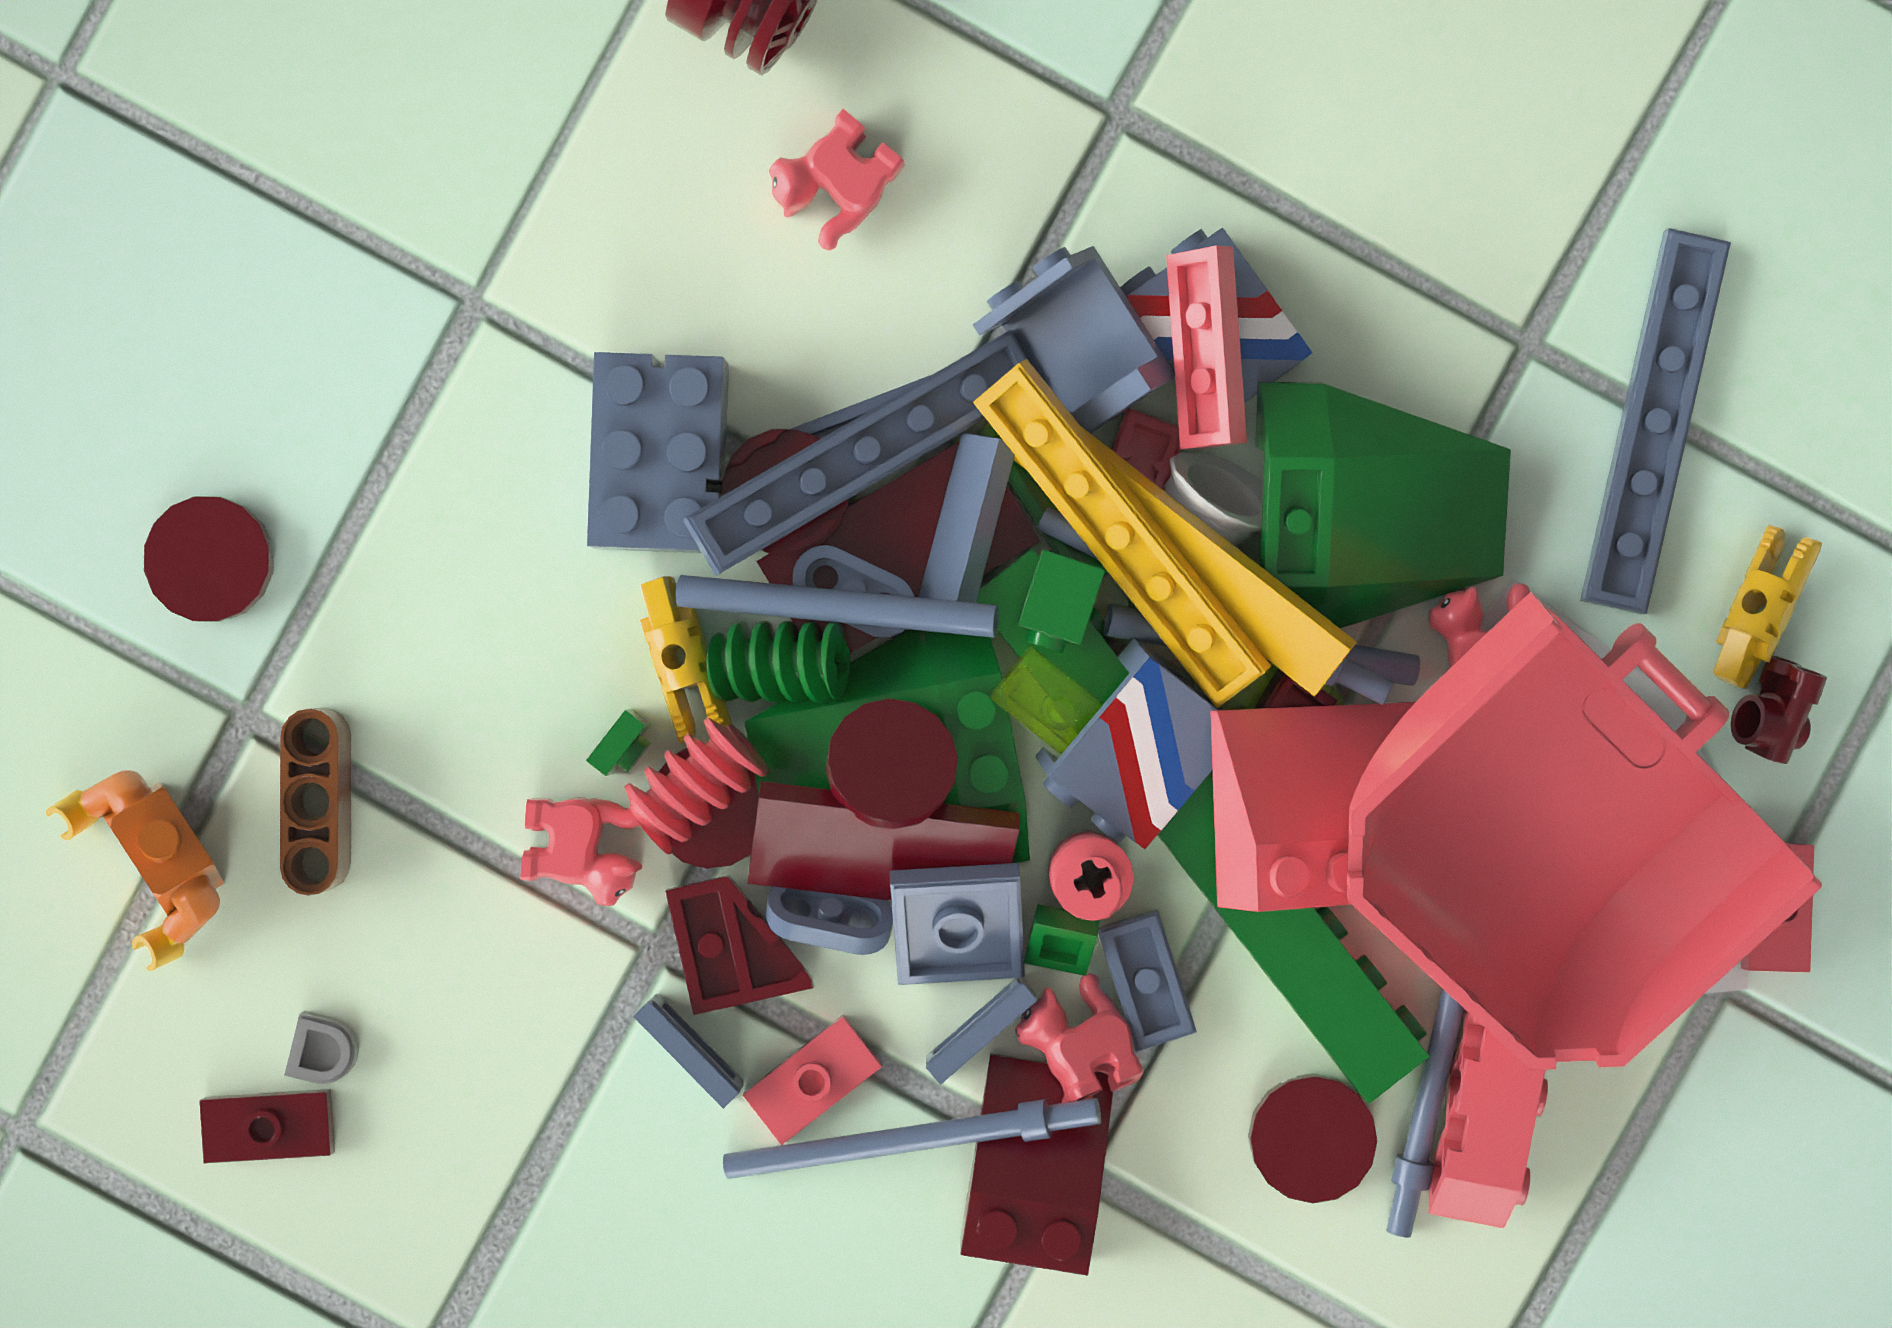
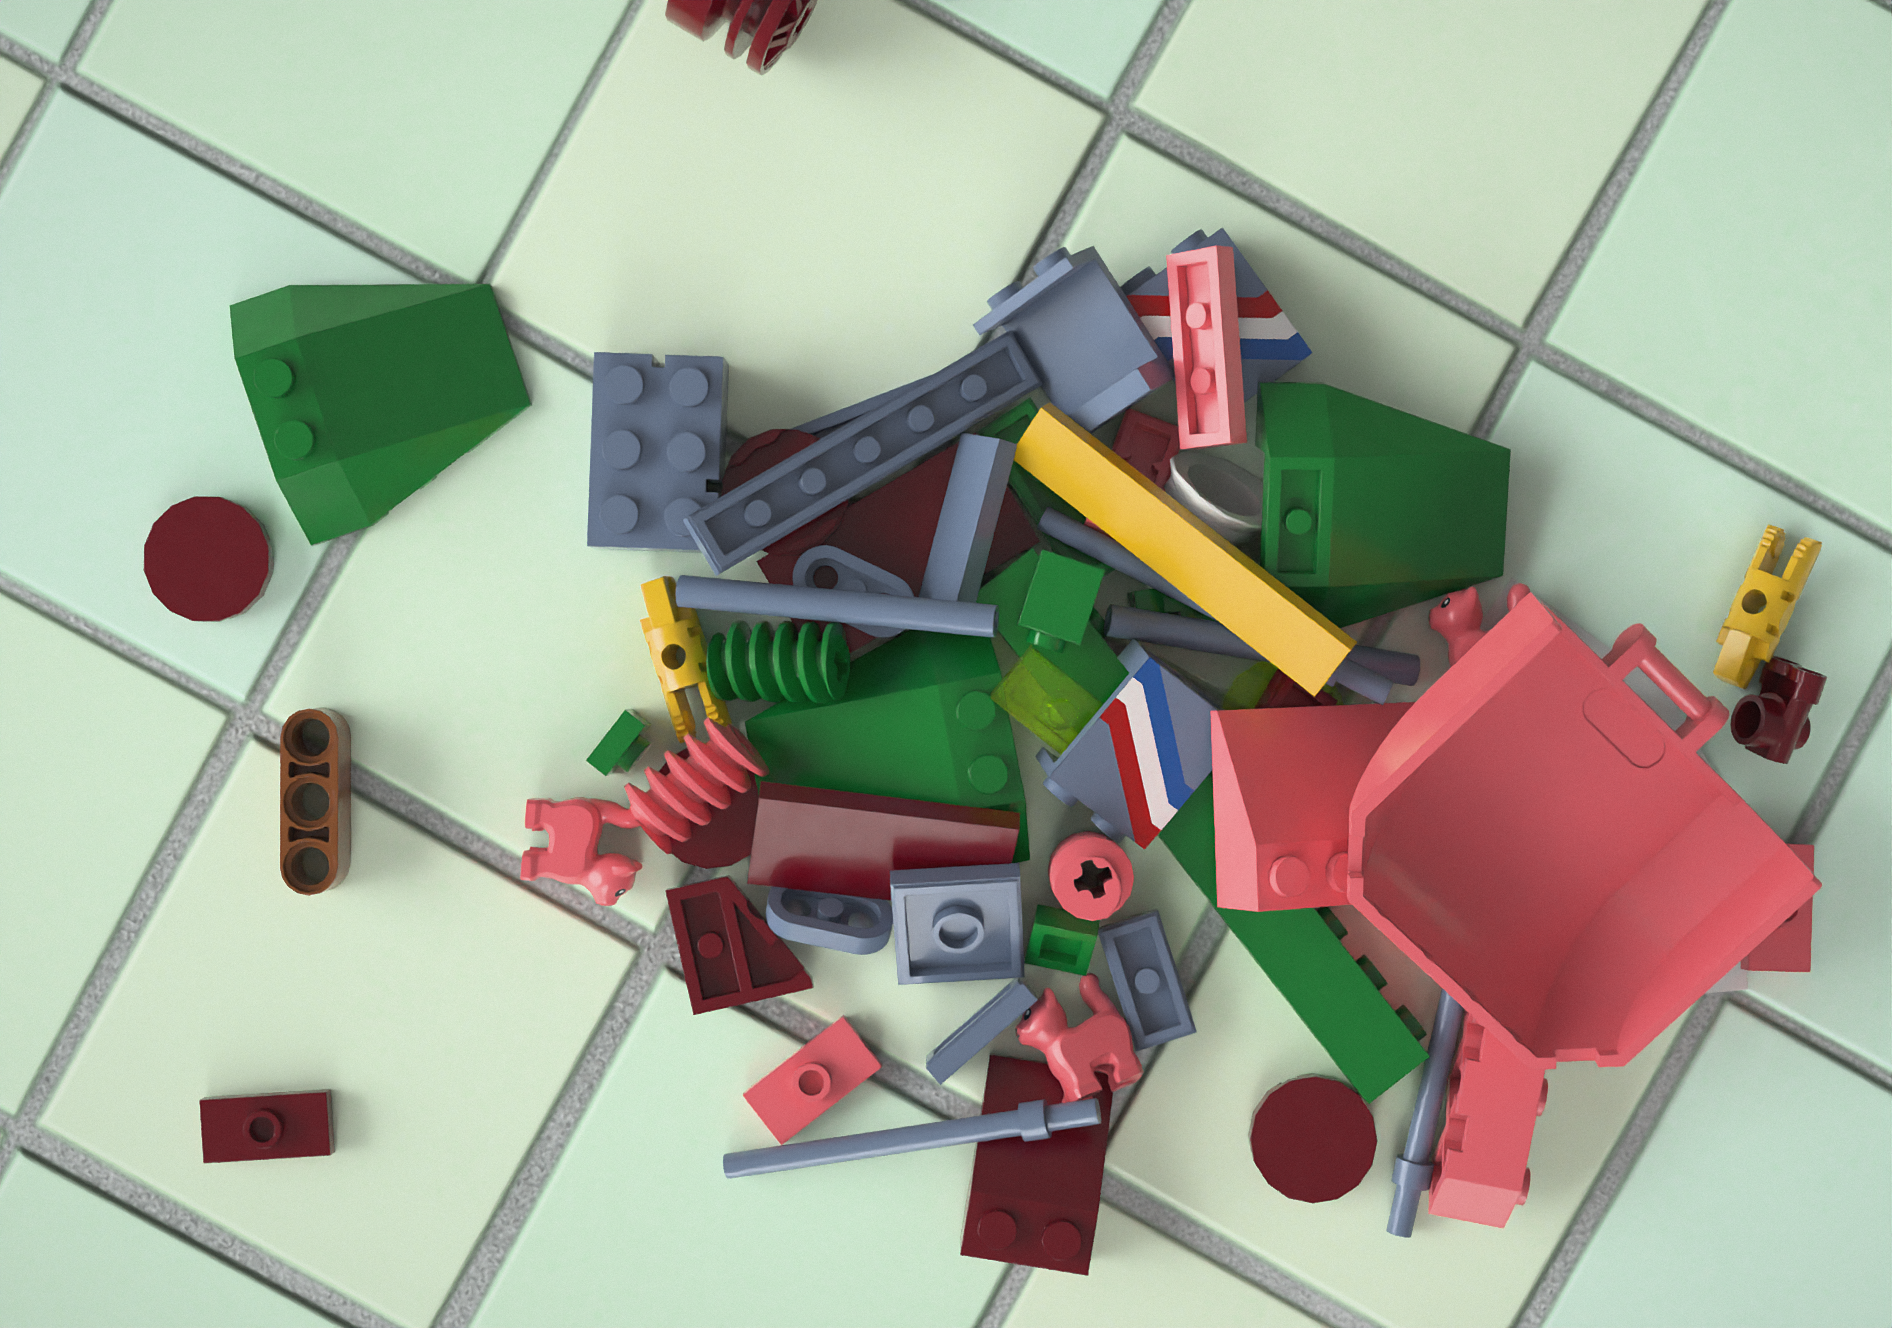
orange torso [46,770,224,971] -> none
light grey tile [284,1011,359,1084] -> none
sand blue tile [633,994,744,1109] -> none
coral animal [769,109,905,251] -> none
dark red tile [826,698,958,830] -> none
yellow tile [973,359,1271,708] -> none
sand blue tile [1580,228,1731,615] -> none
none -> green wedge [229,284,532,546]

